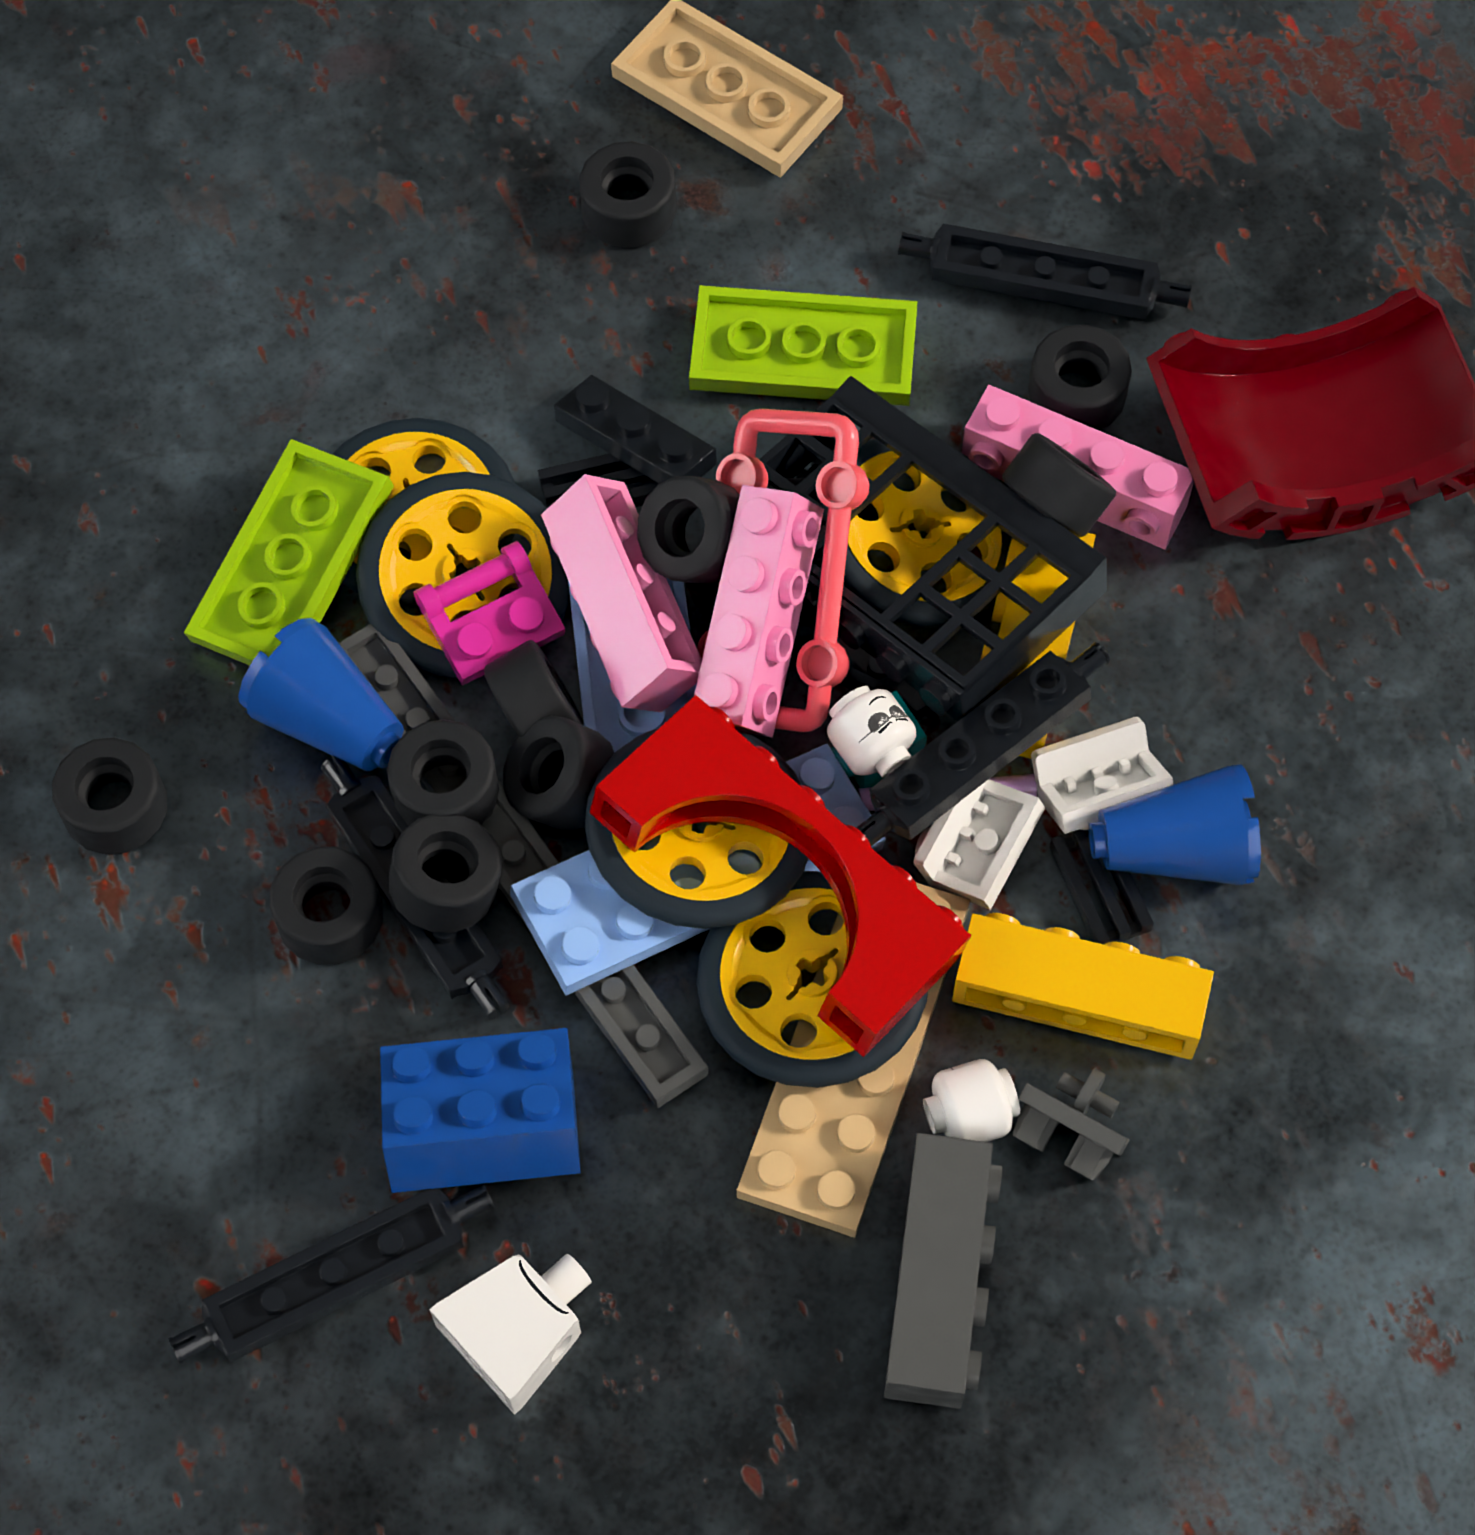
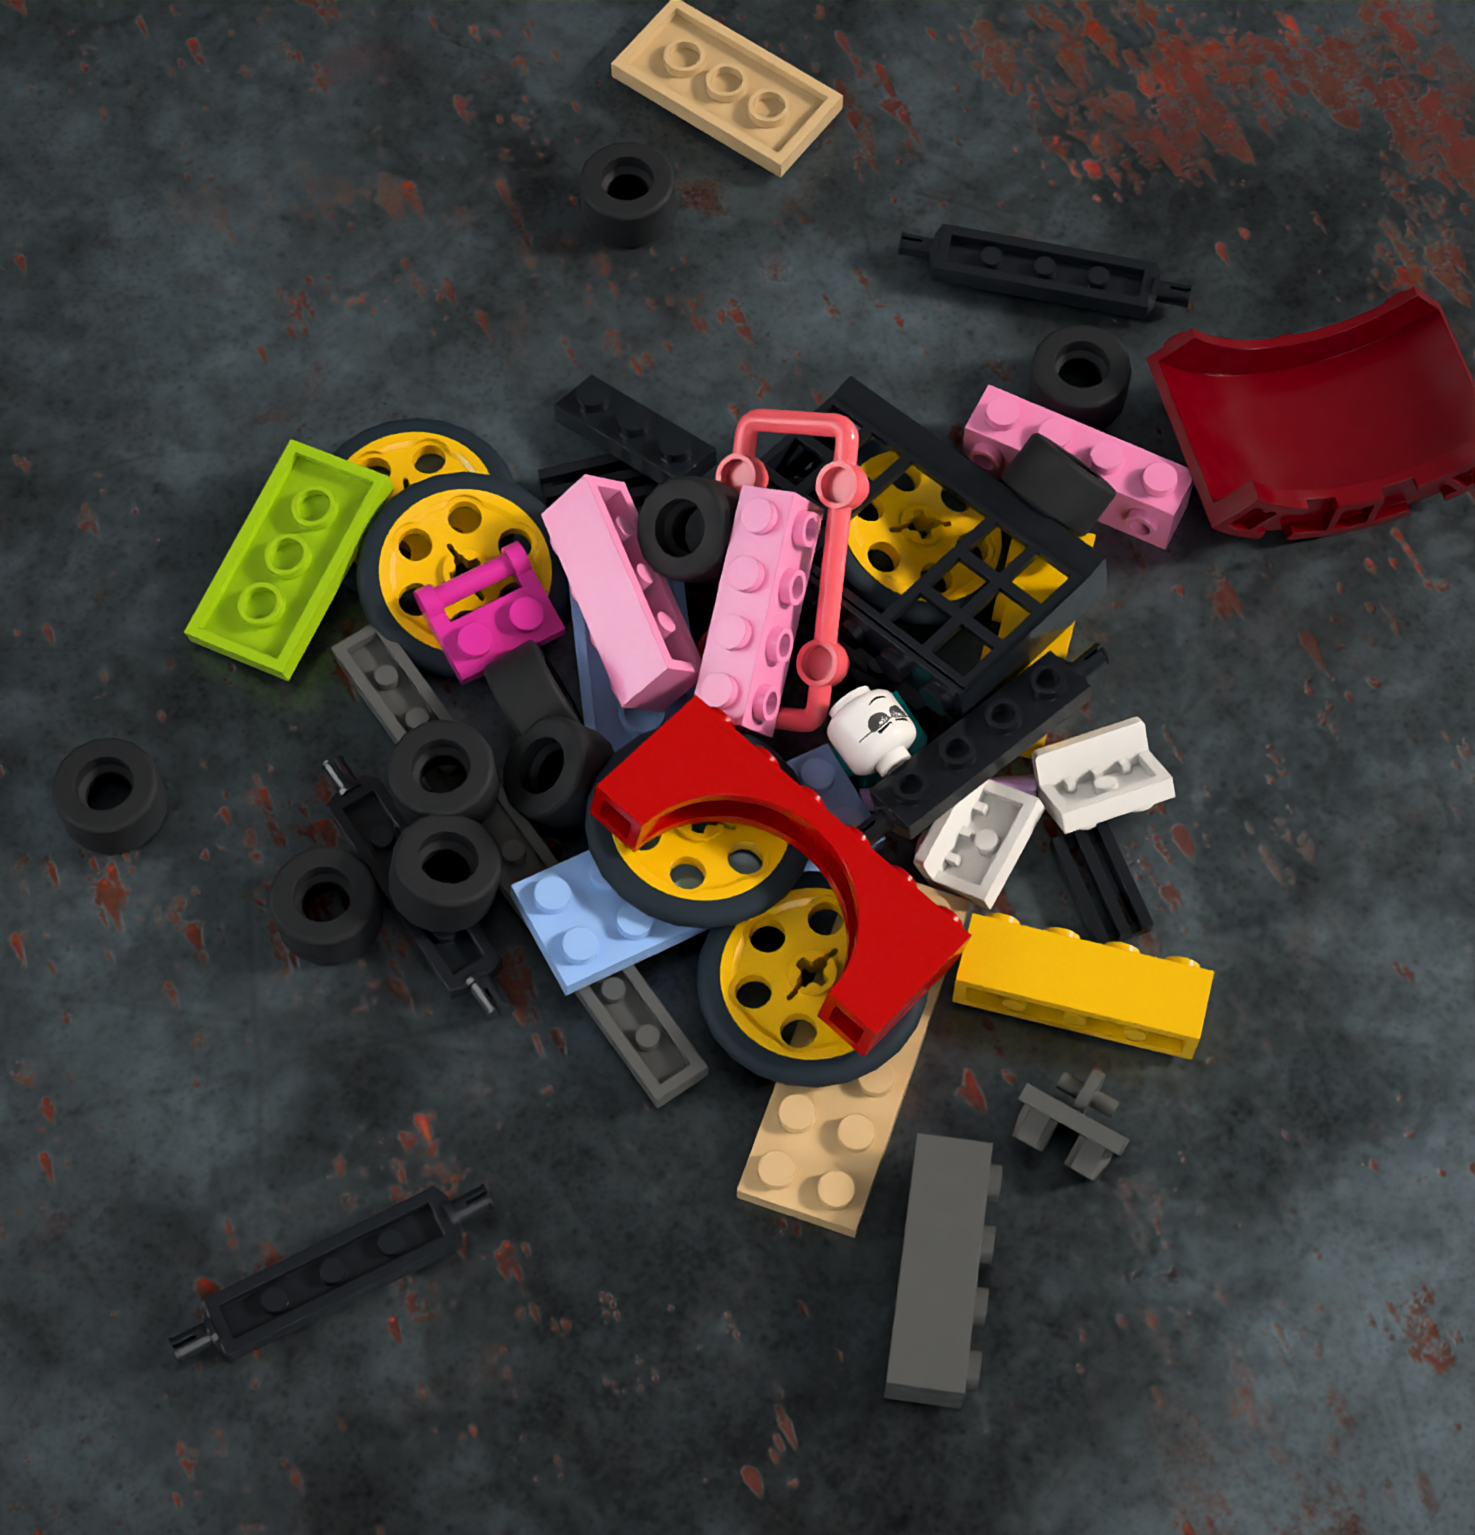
blue cone [238,618,404,771] -> none
blue brick [380,1028,581,1193] -> none
white torso [429,1254,592,1415] -> none
lime plate [689,285,918,406] -> none
white head [923,1059,1020,1142] -> none
blue cone [1088,764,1261,885] -> none

